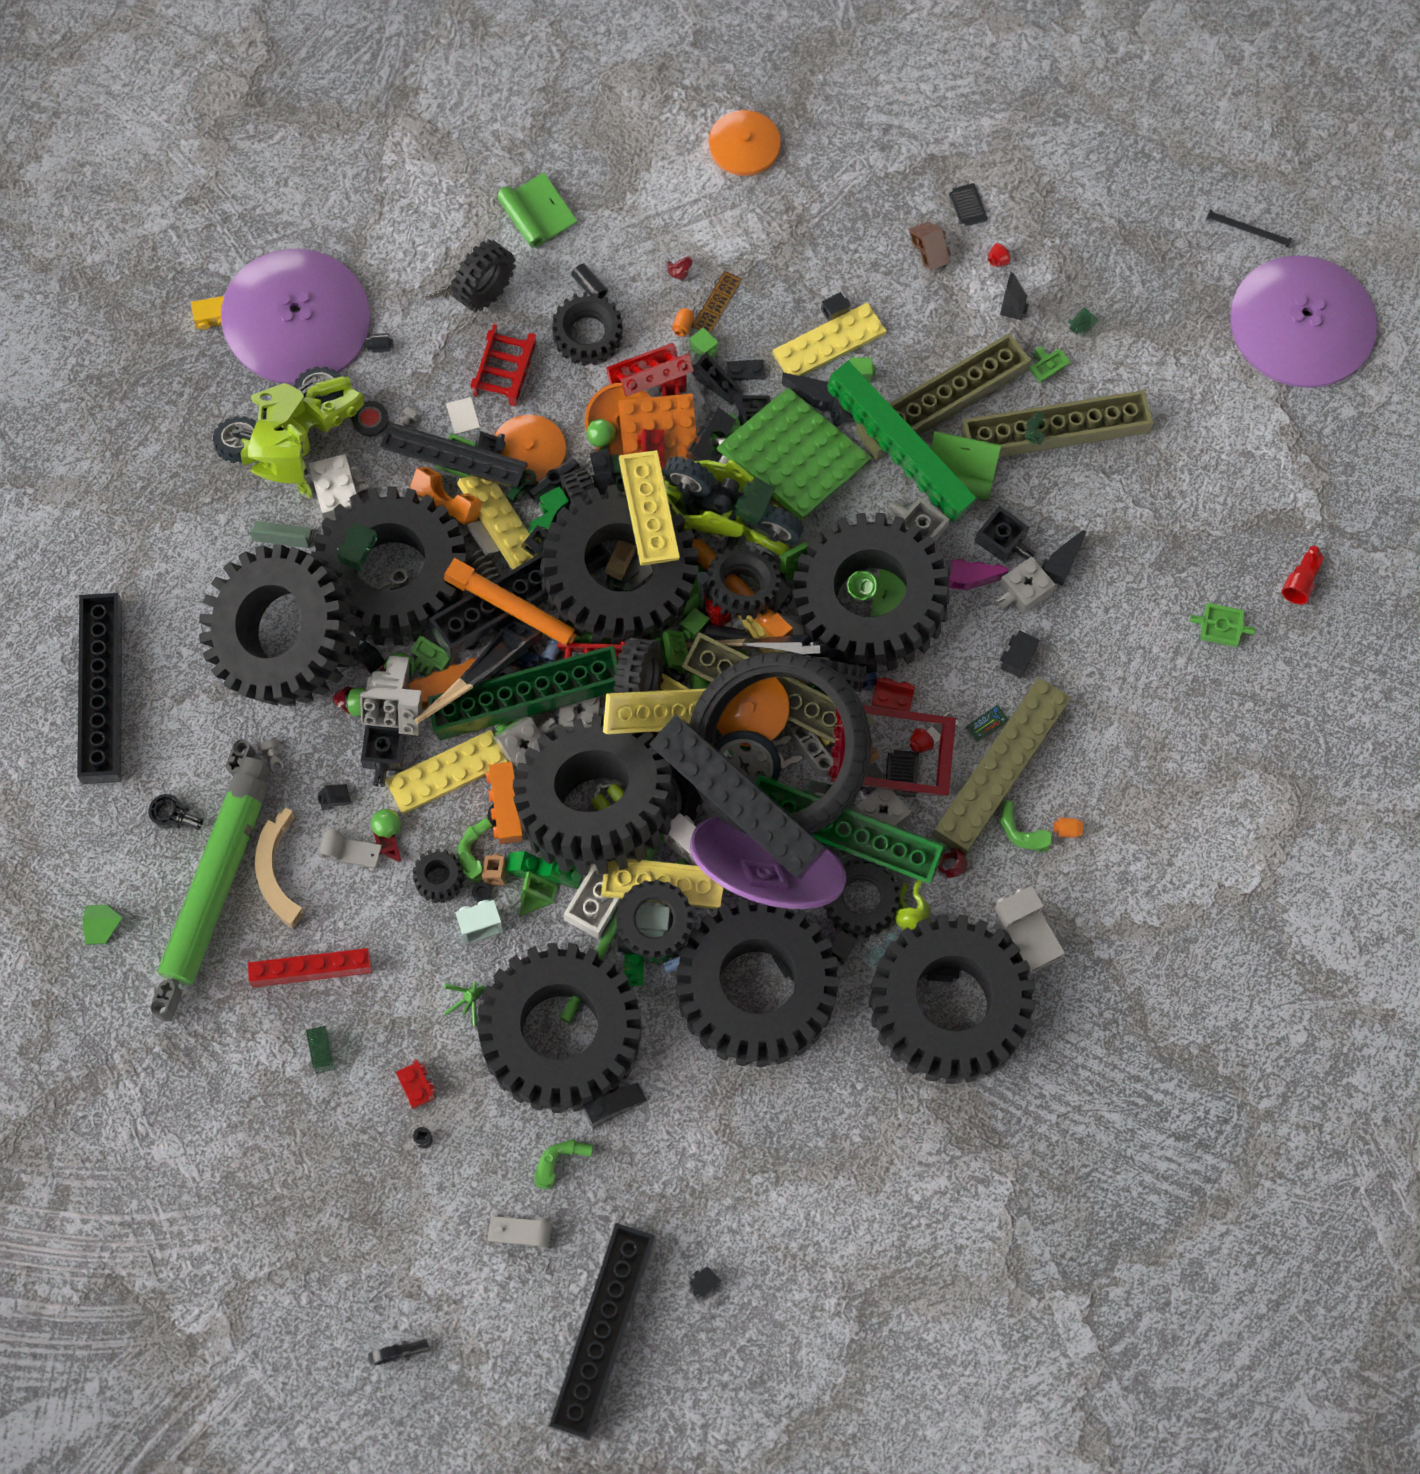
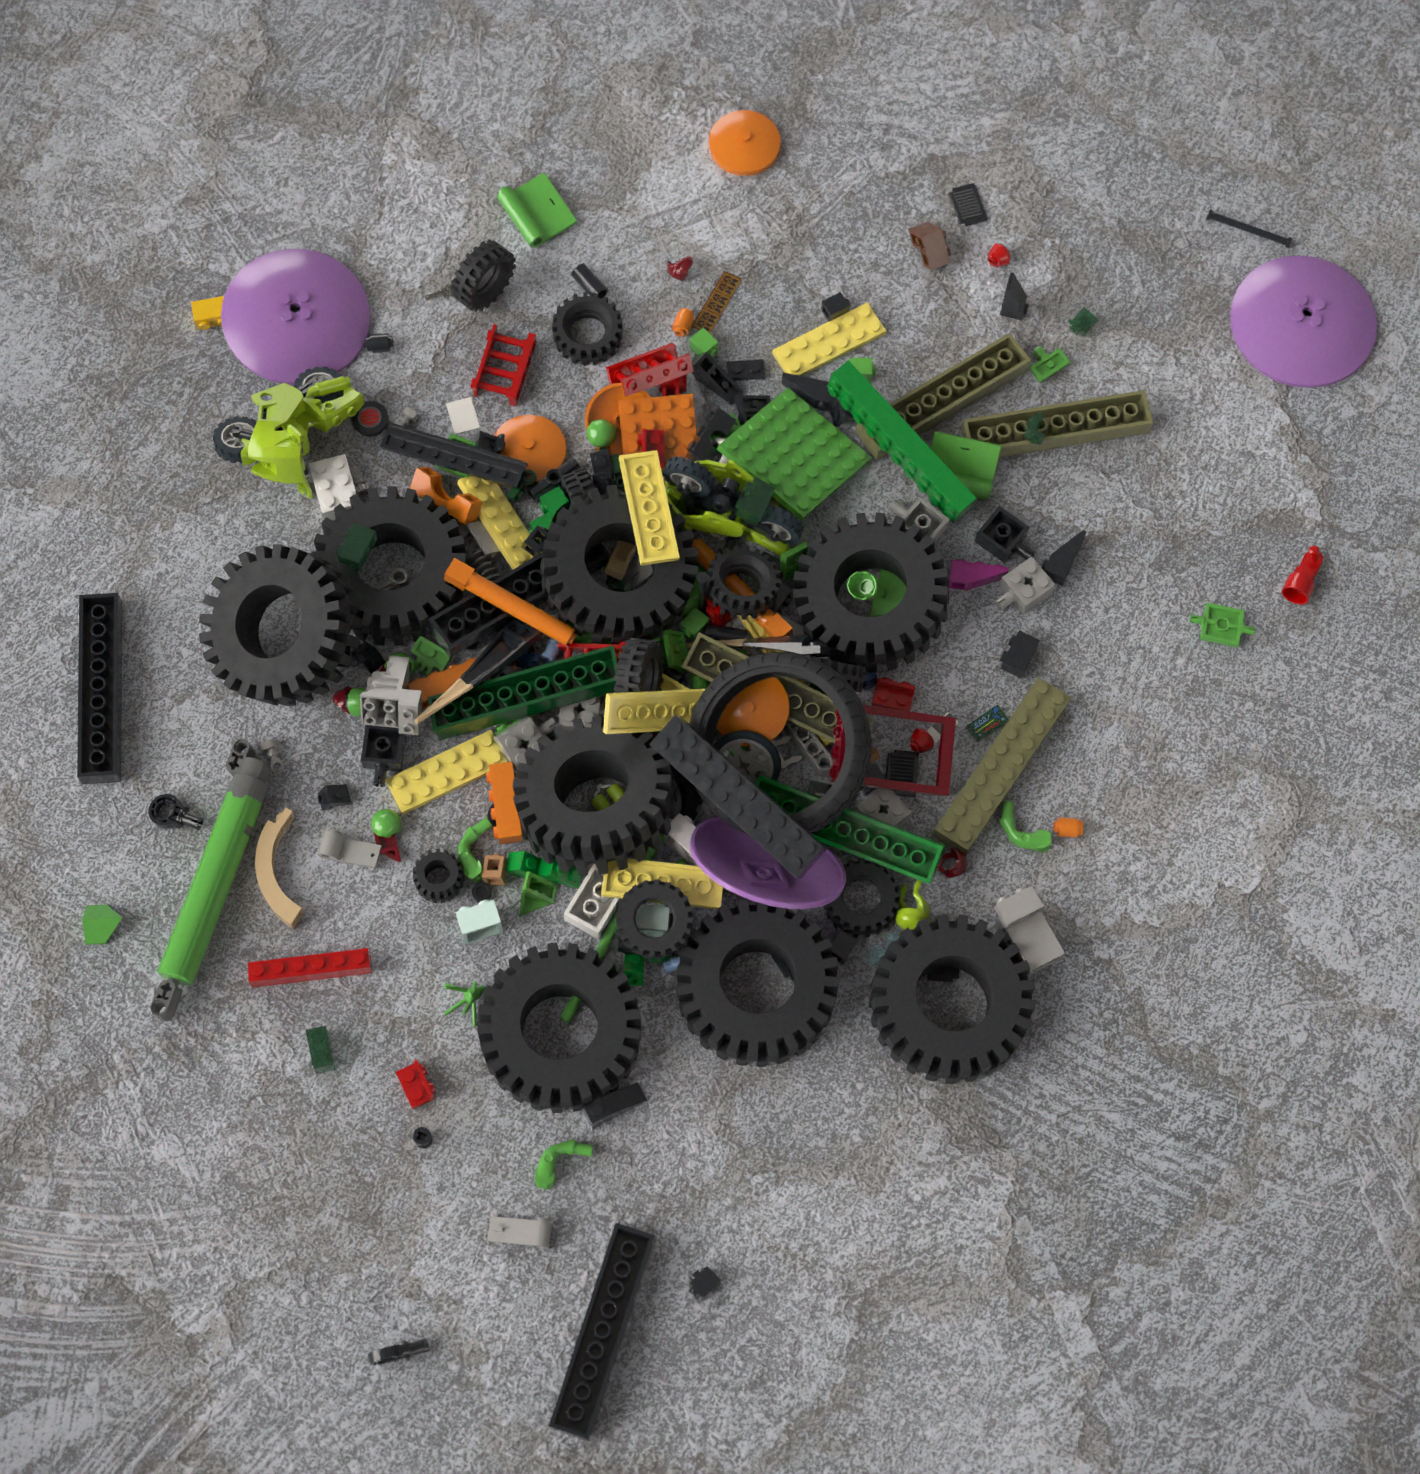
sand green panel [250,521,312,548] -> none

